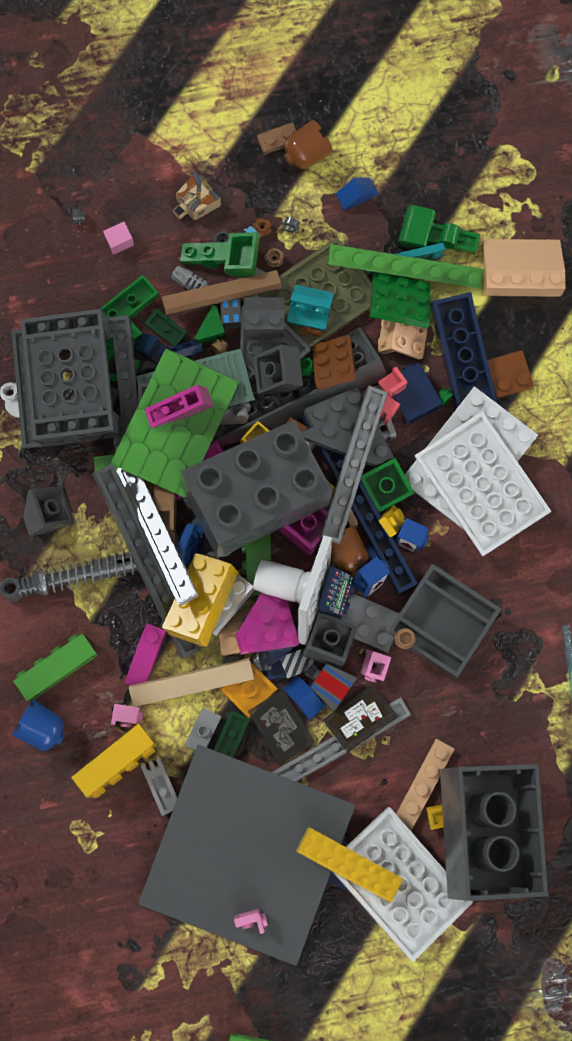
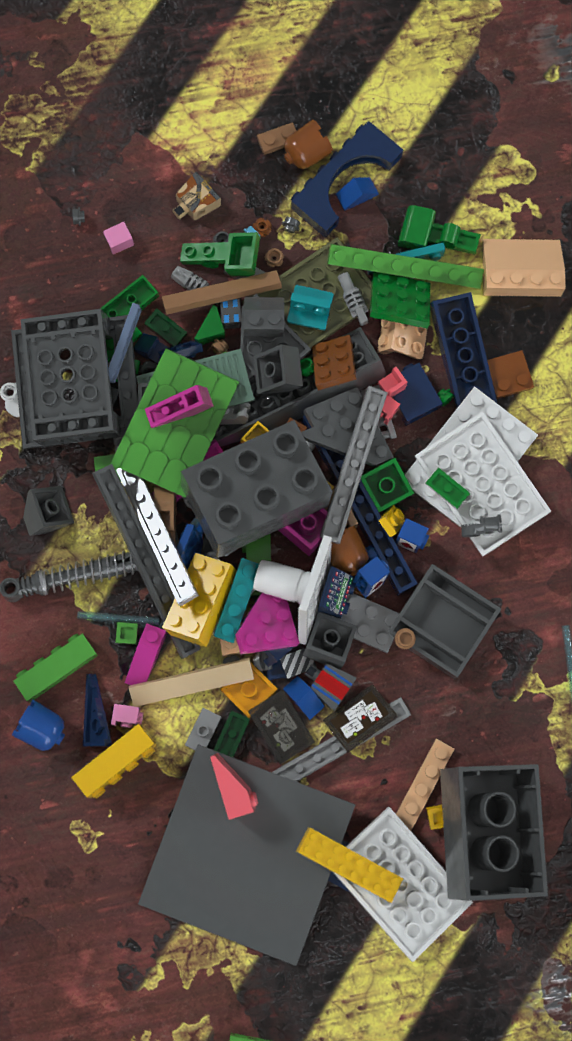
light grey hinge [140,755,178,816] -> none
bright pink bracket [234,908,268,934] -> none
dark orange piece [296,326,326,337] -> none
bright pink brick [360,649,391,682] -> none
none -> clear light blue piece [77,611,160,626]
none -> dark blue wing [83,674,112,747]
none -> sand blue tile [108,303,142,384]
none -> bright green plate [116,622,138,645]
none -> coral slope [210,753,259,820]
none -> teal plate [213,558,259,643]
none -> dark blue arch [291,121,403,238]
none -> light grey hinge [338,272,369,326]
none -> green plate [425,467,470,510]
none -> dark grey connector [461,514,502,537]

